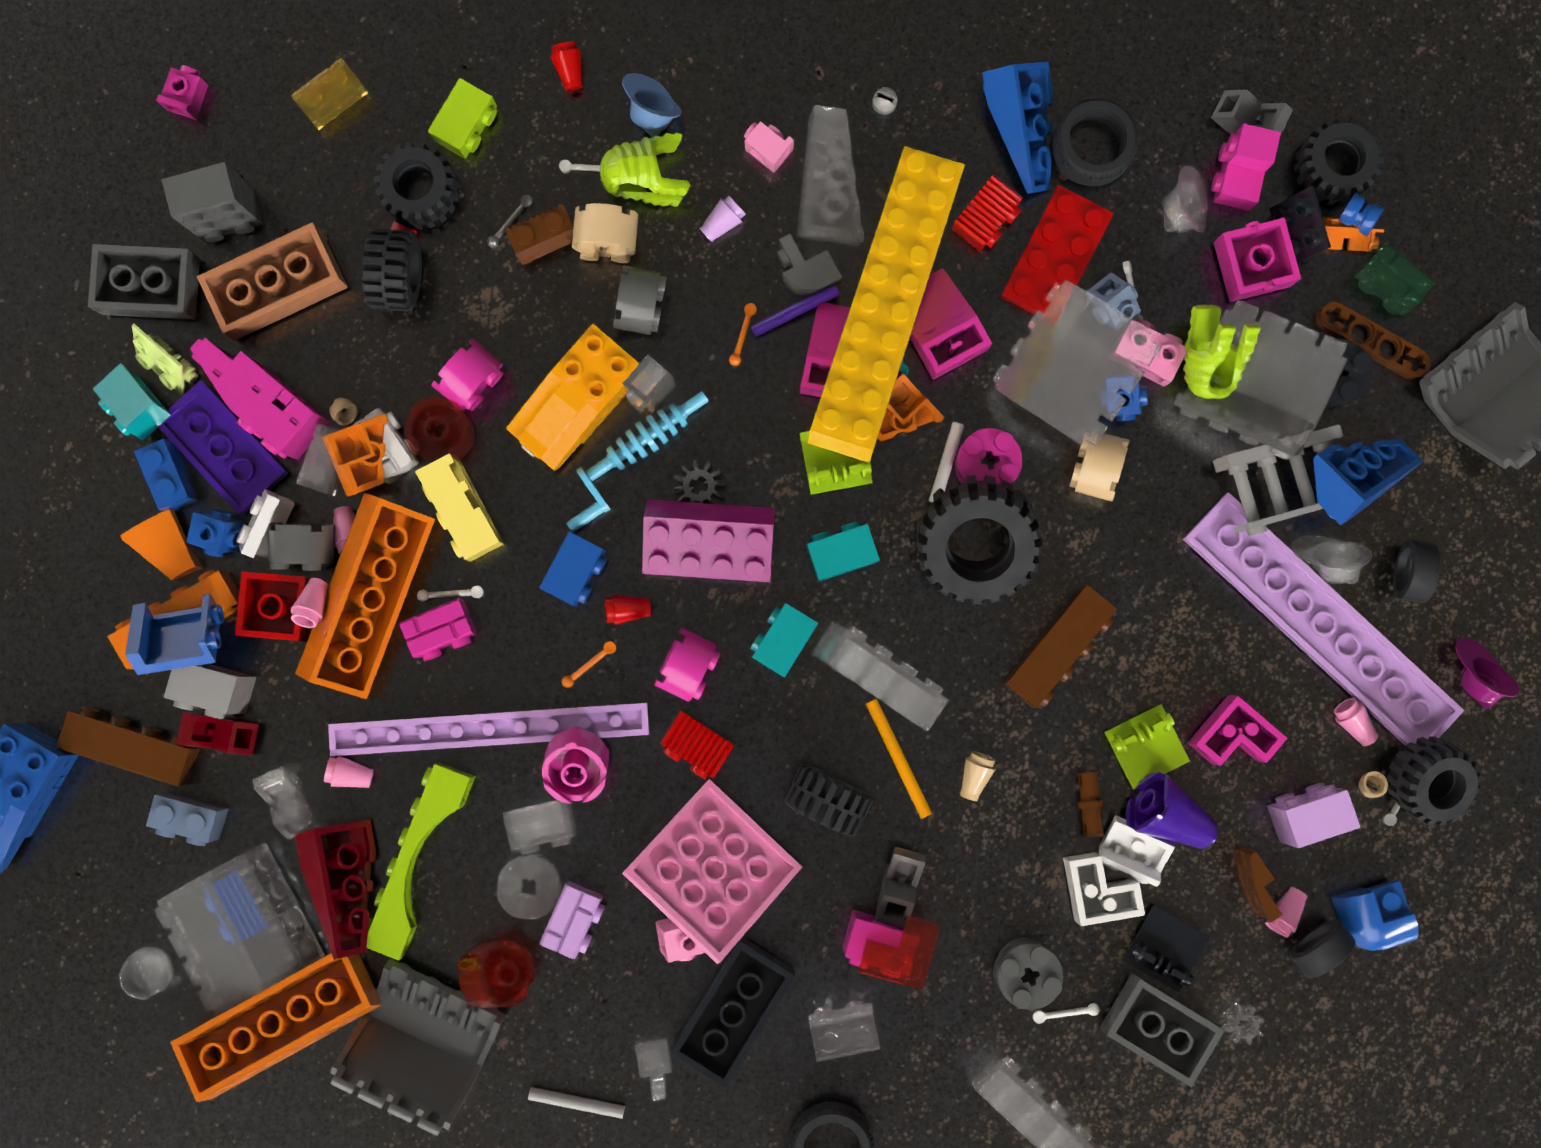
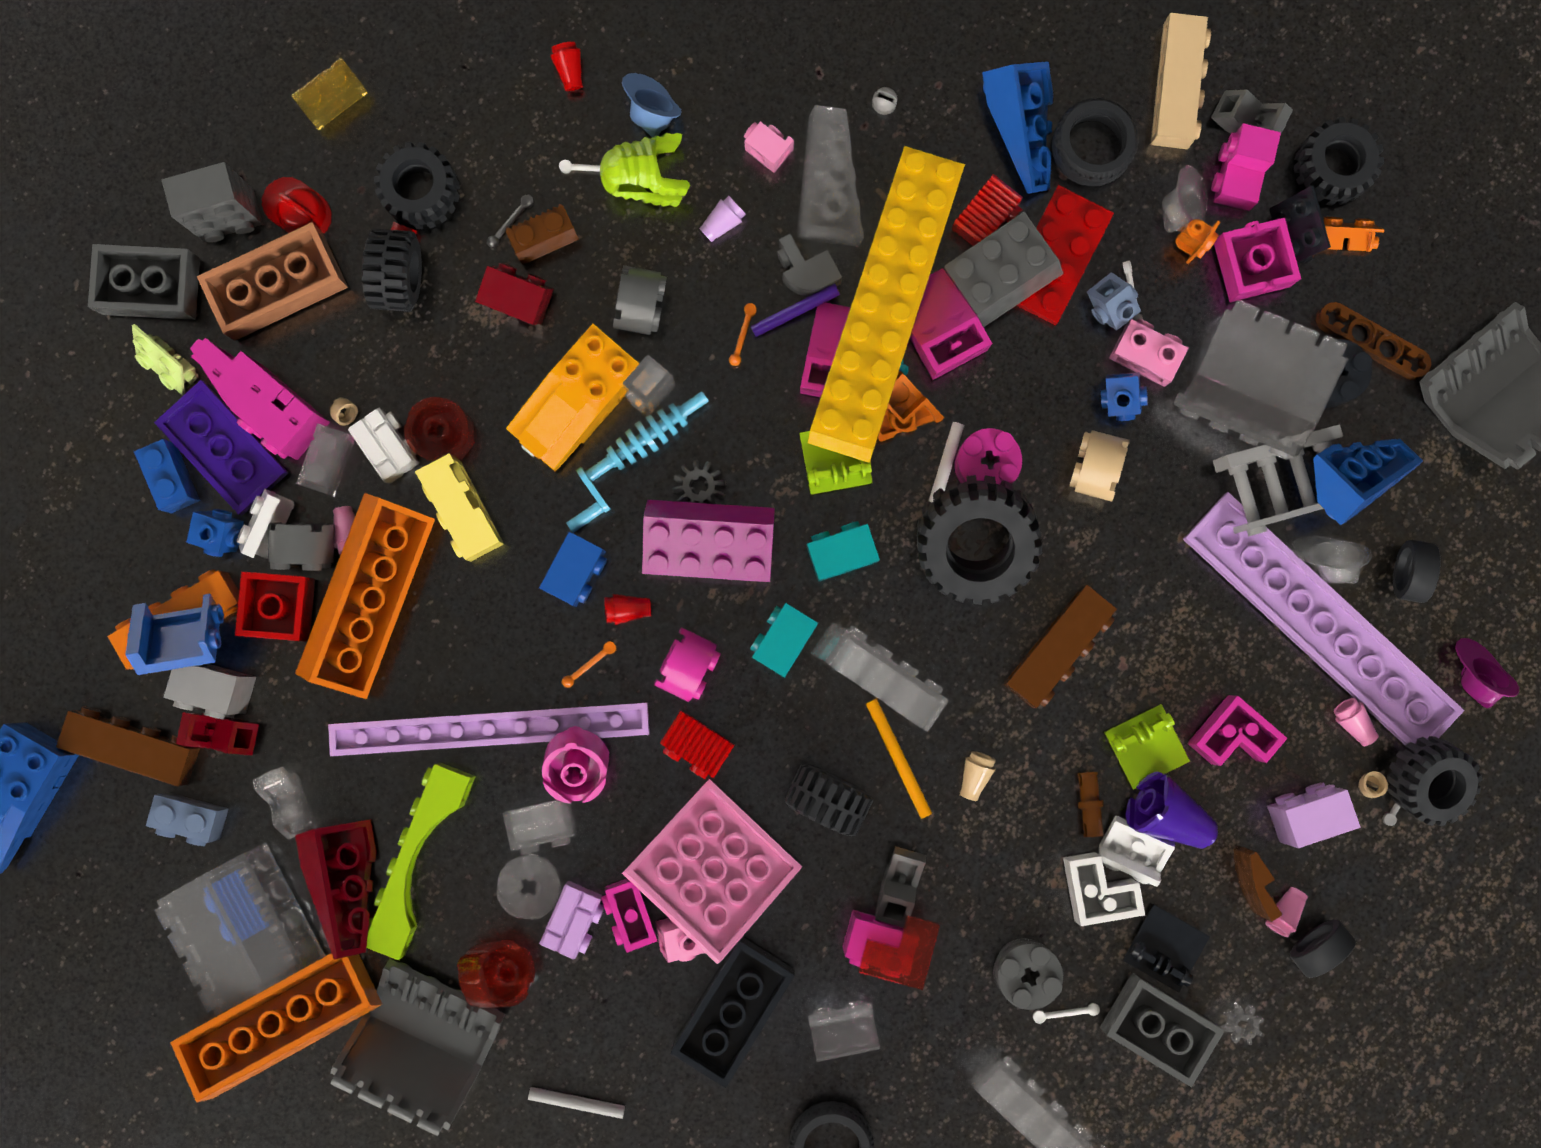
teal brick [93,363,171,441] -> none
clear hair [118,947,174,1000] -> none
orange slope [120,509,203,581] -> none
dark pink brick [156,65,208,120] -> none
bright pink cone [291,578,328,628] -> none
orange slope [322,414,387,497] -> none
bright pink cone [324,756,374,788] -> none
dark pink brick [399,598,477,662] -> none
white hinge [417,586,484,602] -> none
lime brick [428,78,497,159] -> none
dark pink brick [432,338,505,412] -> none
tan brick [572,203,638,263] -> none
clear plate [635,1038,673,1101] -> none
clear hinge [992,280,1162,446] -> none
lime hair [1183,305,1261,399] -> none
blue brick [1331,879,1419,951] -> none
blue wheel [1339,193,1385,236] -> none
clear green brick [1354,242,1435,316] -> none
none -> red piece [262,177,332,234]
none -> dark red brick [475,262,554,325]
none -> dark pink brick [601,879,657,953]
none -> dark grey brick [944,212,1063,327]
none -> tan brick [1150,13,1211,149]
none -> orange hinge [1175,219,1220,264]

